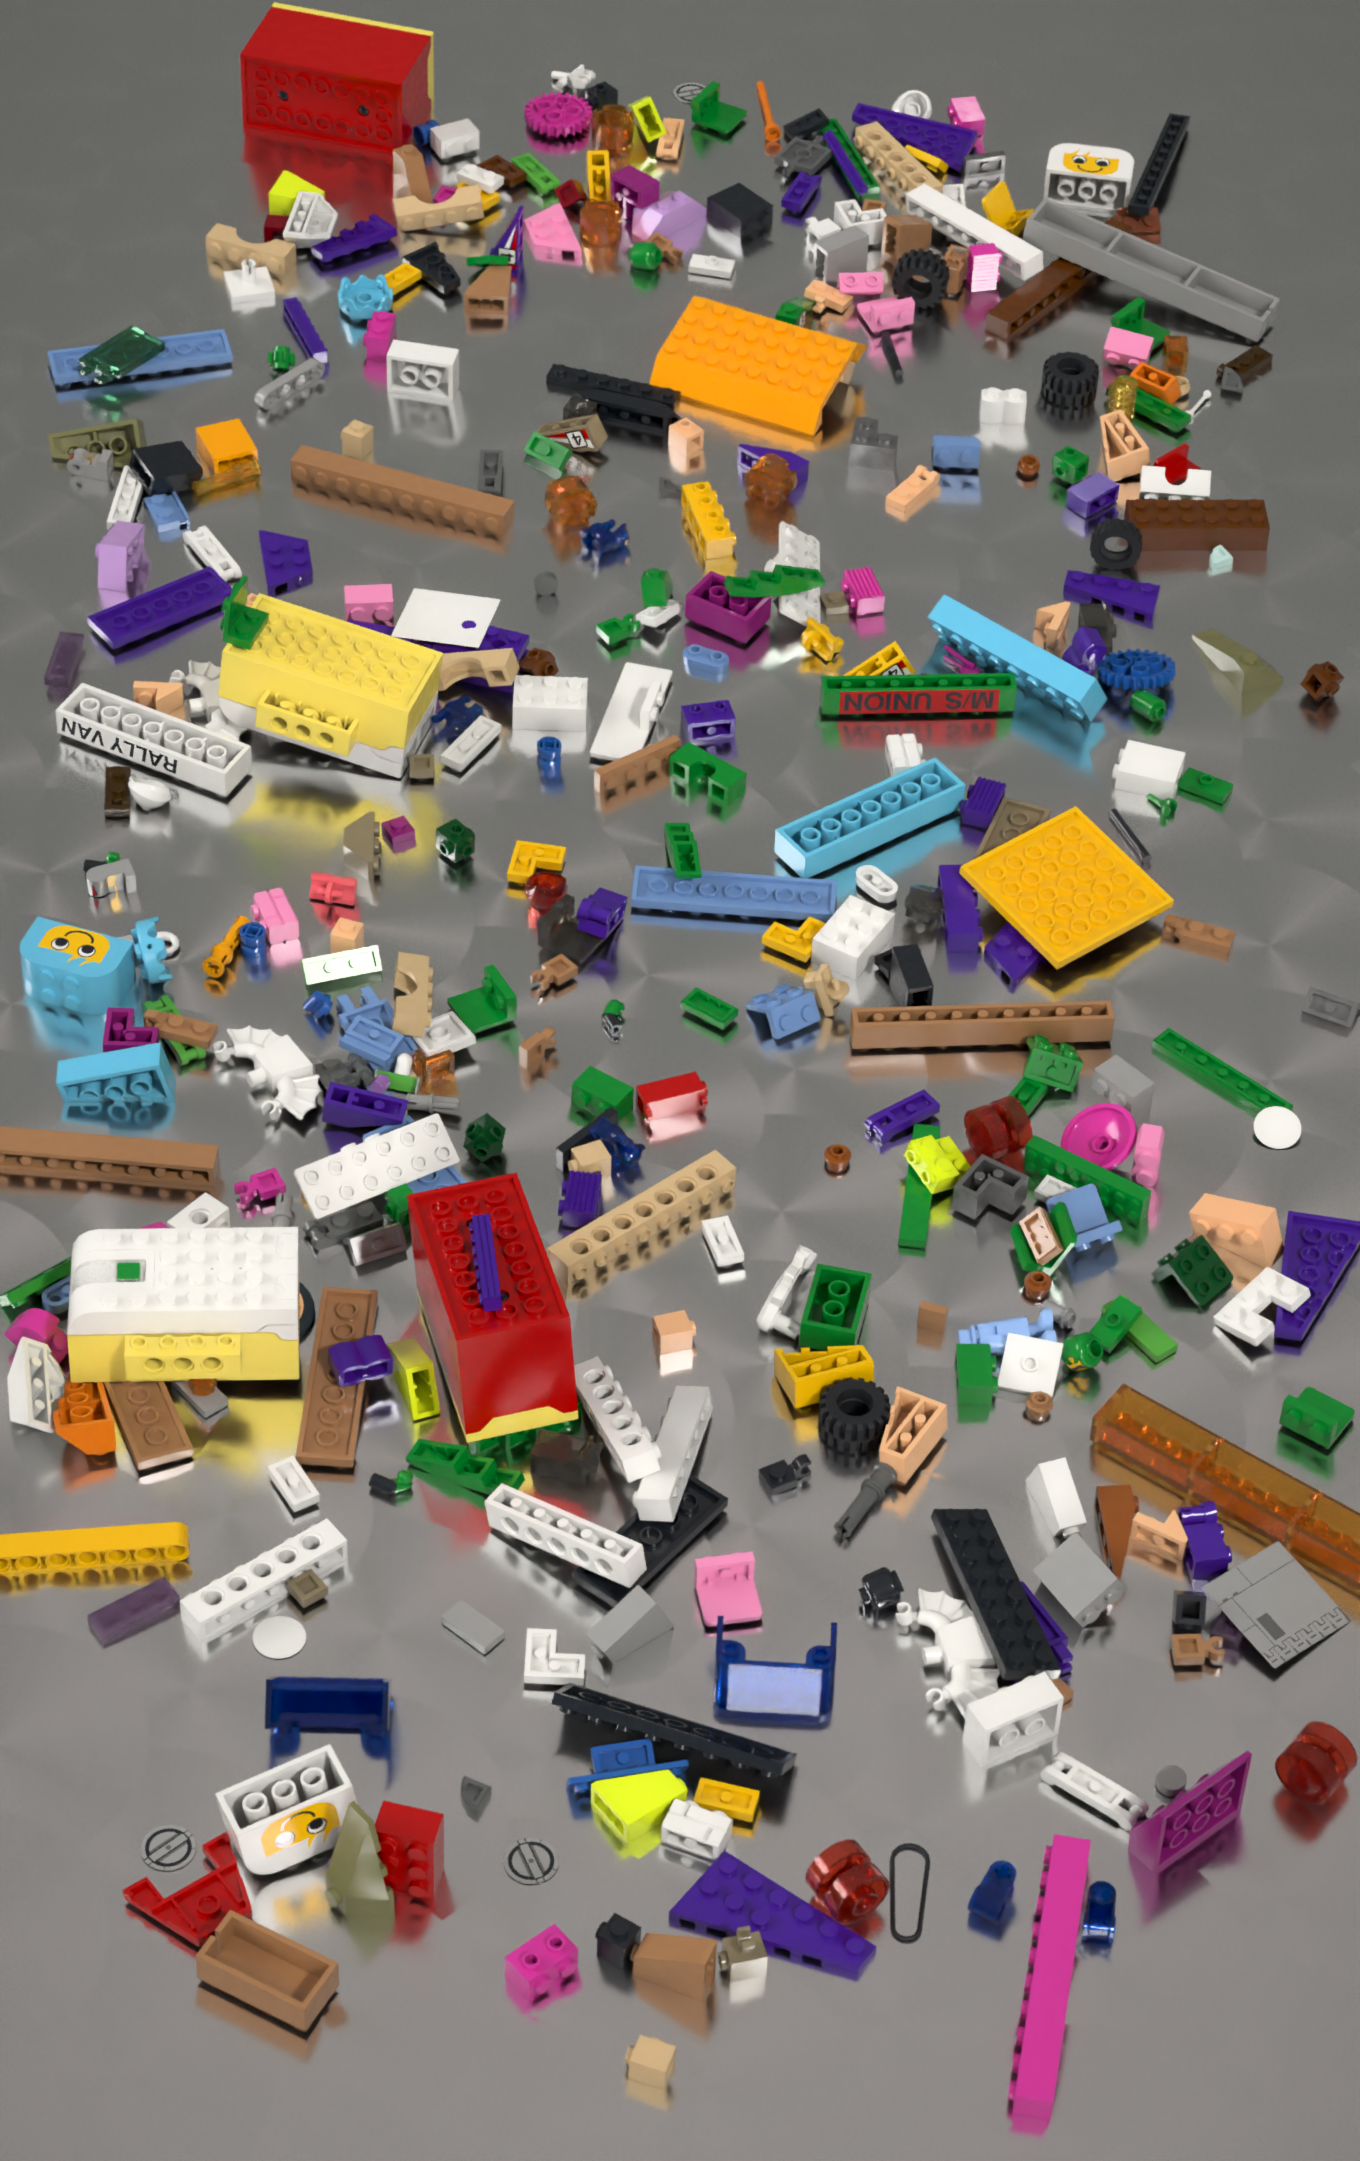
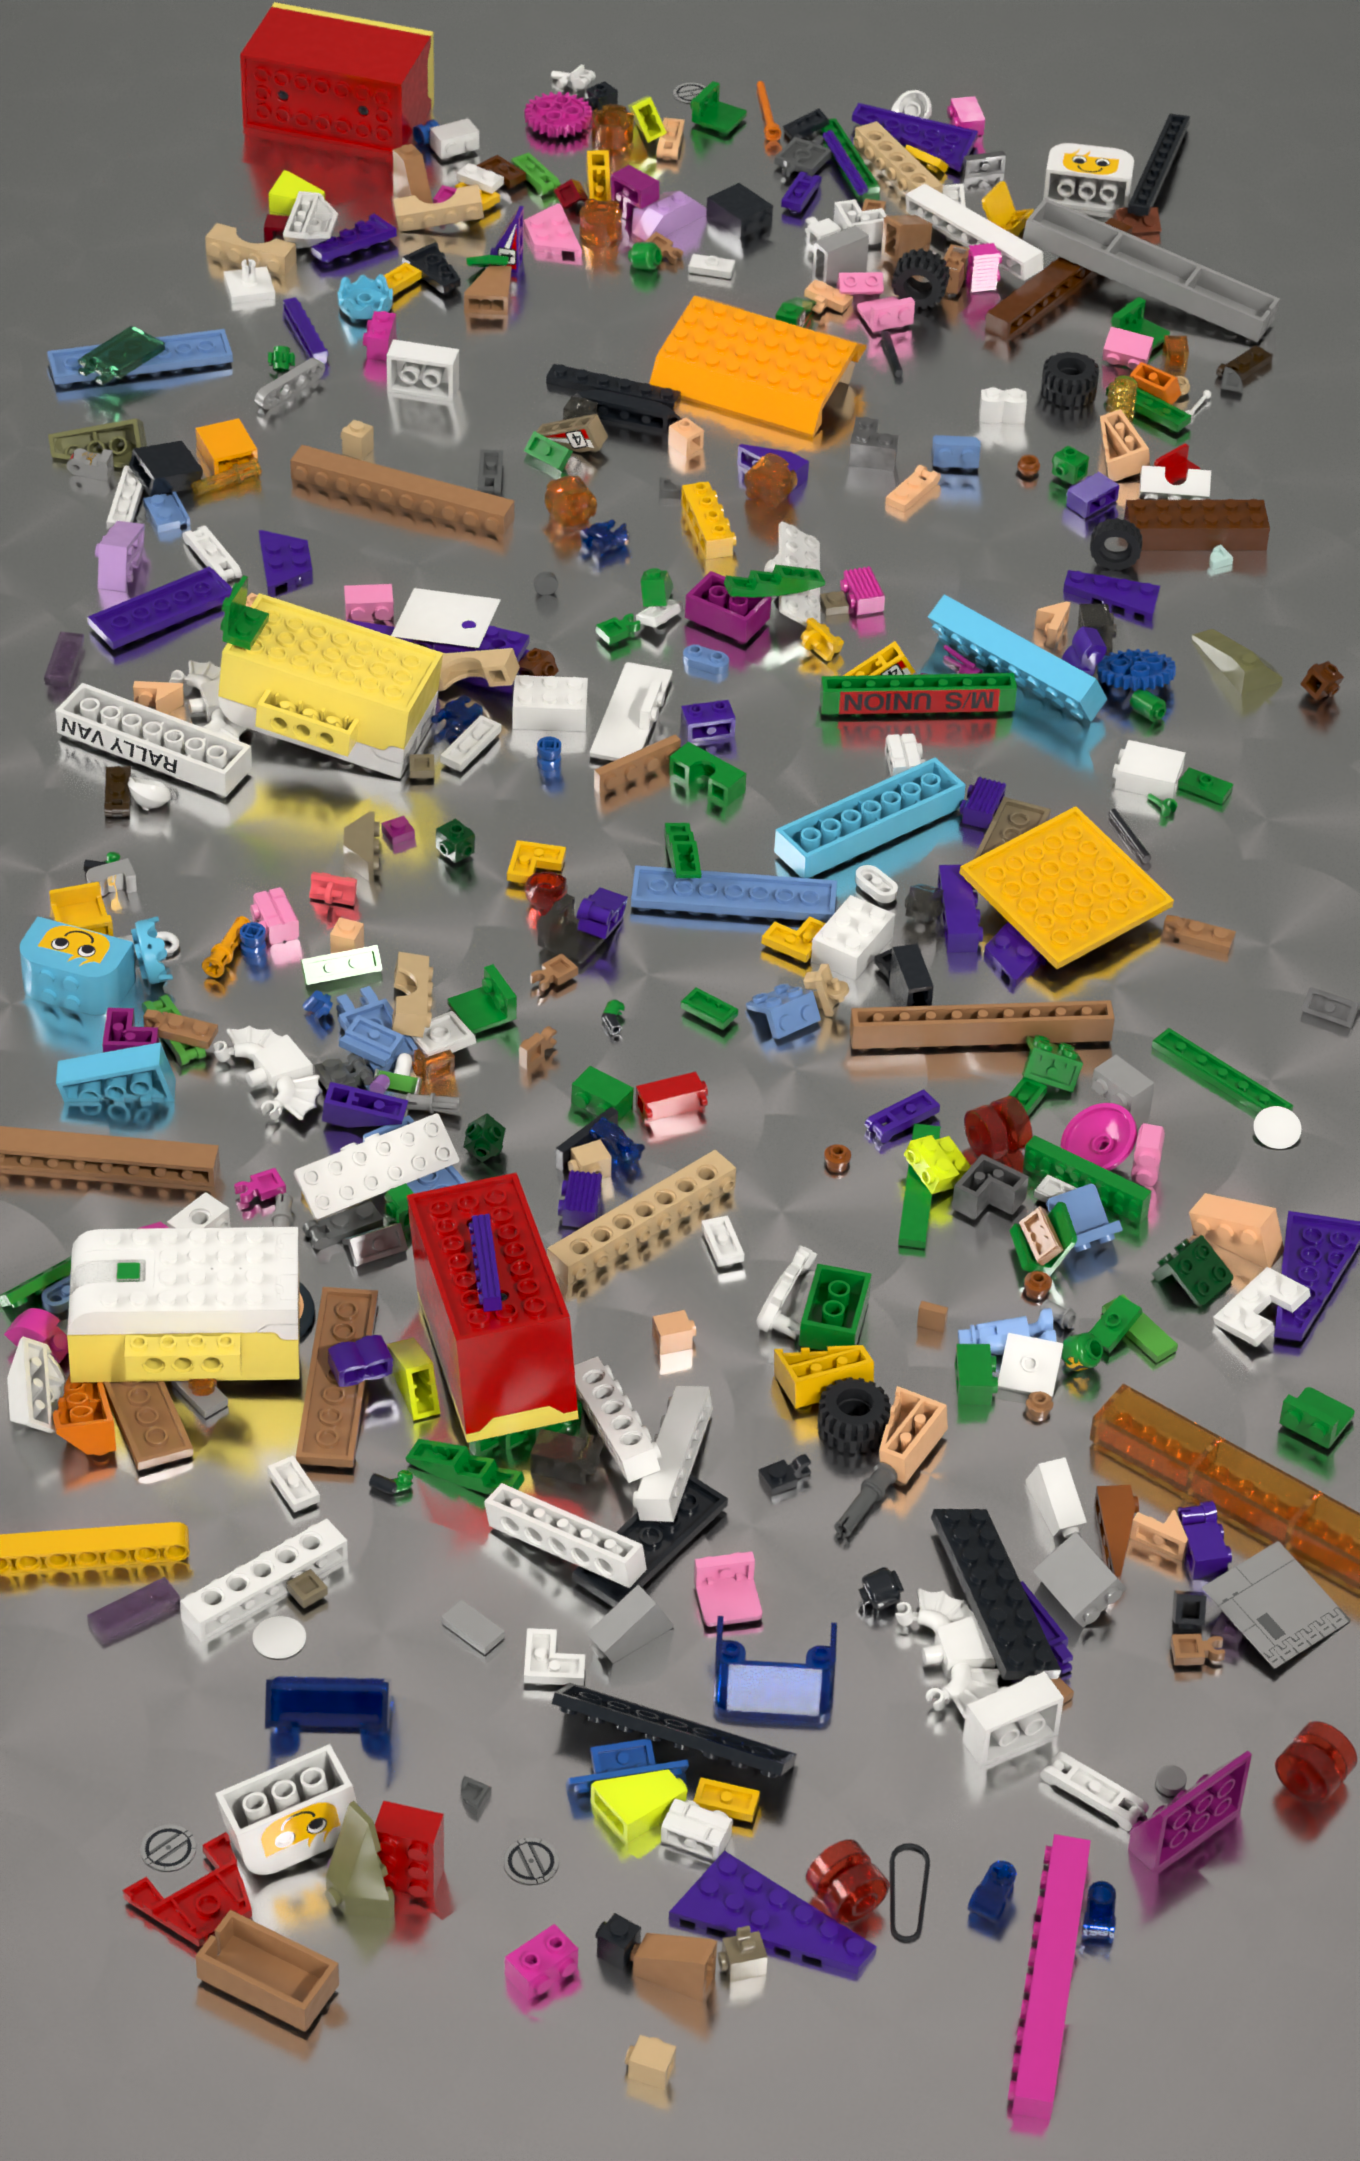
none -> yellow panel [49,882,114,937]

